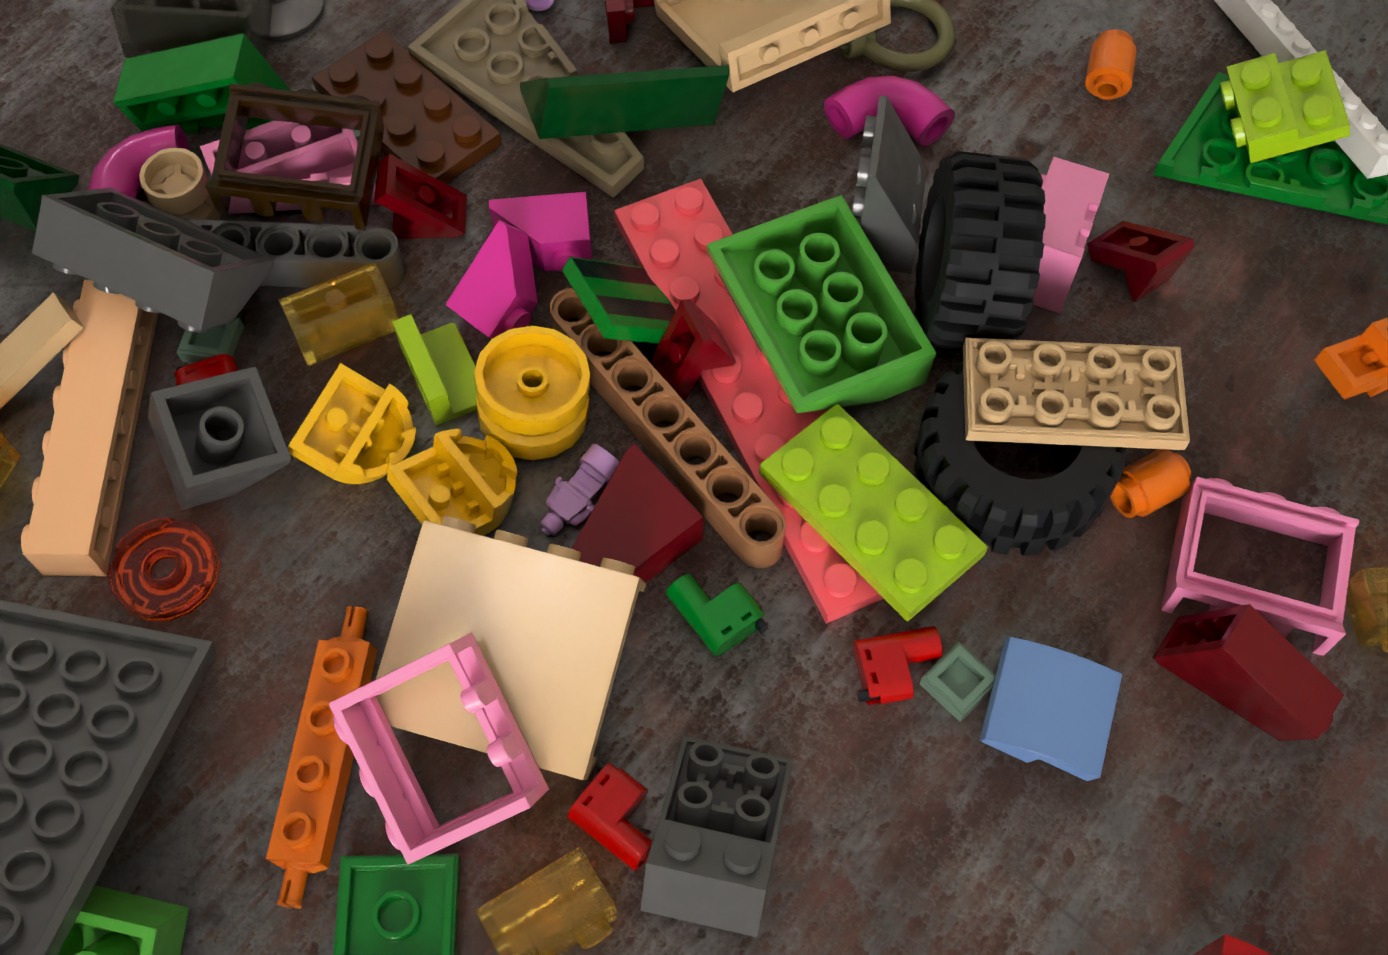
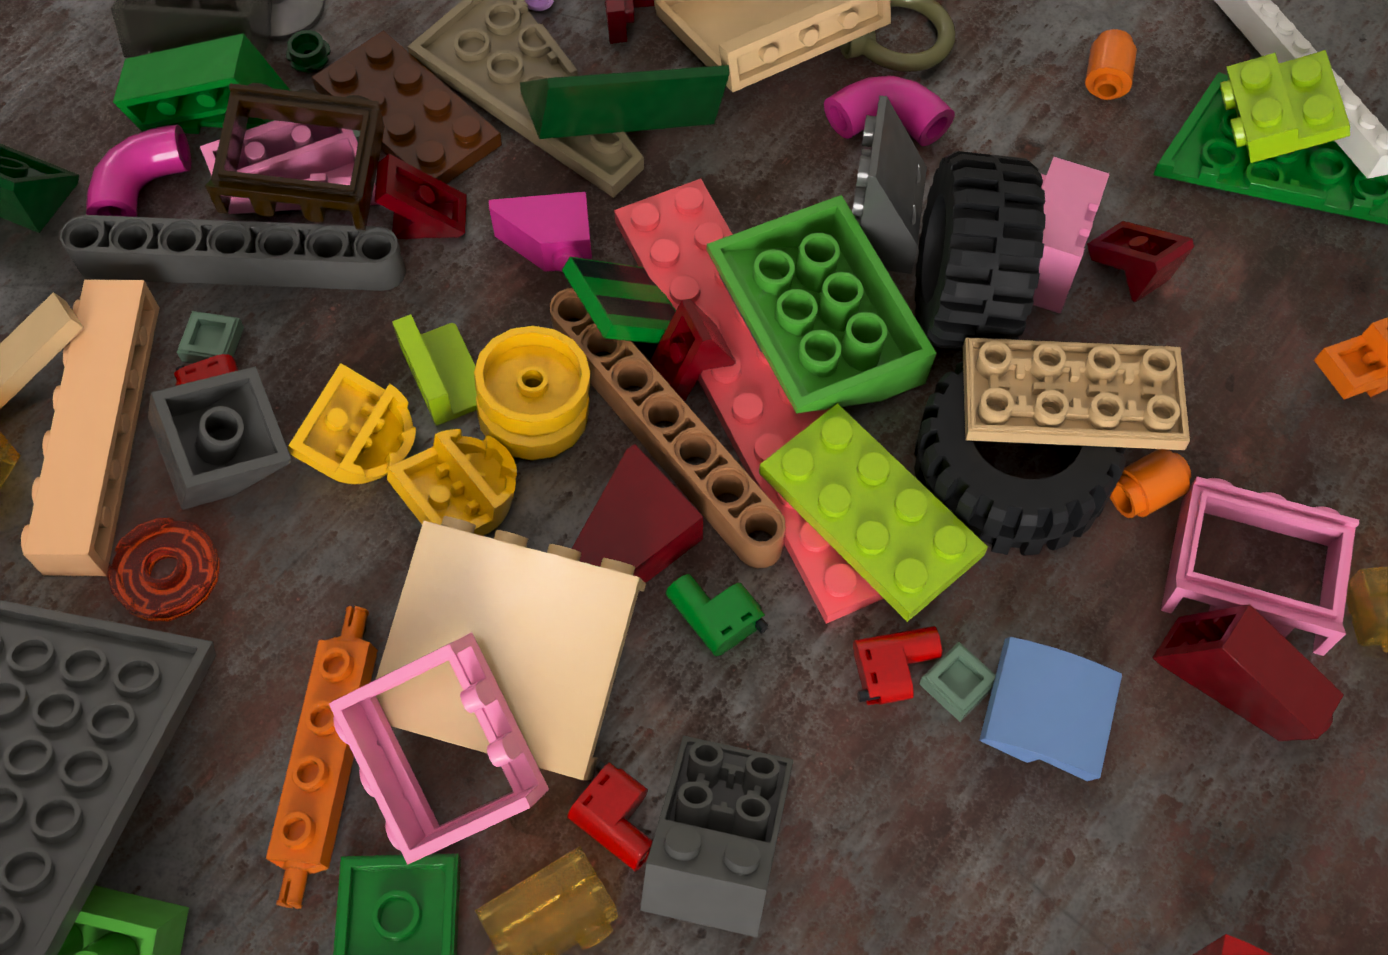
dark grey slope [32,188,274,333] -> none
tan wheel [139,148,221,220] -> none
clear yellow brick [279,262,399,367] -> none
dark pink slope [445,220,538,338] -> none
lavender piece [540,443,619,536] -> none
none -> dark green plate [286,30,331,73]

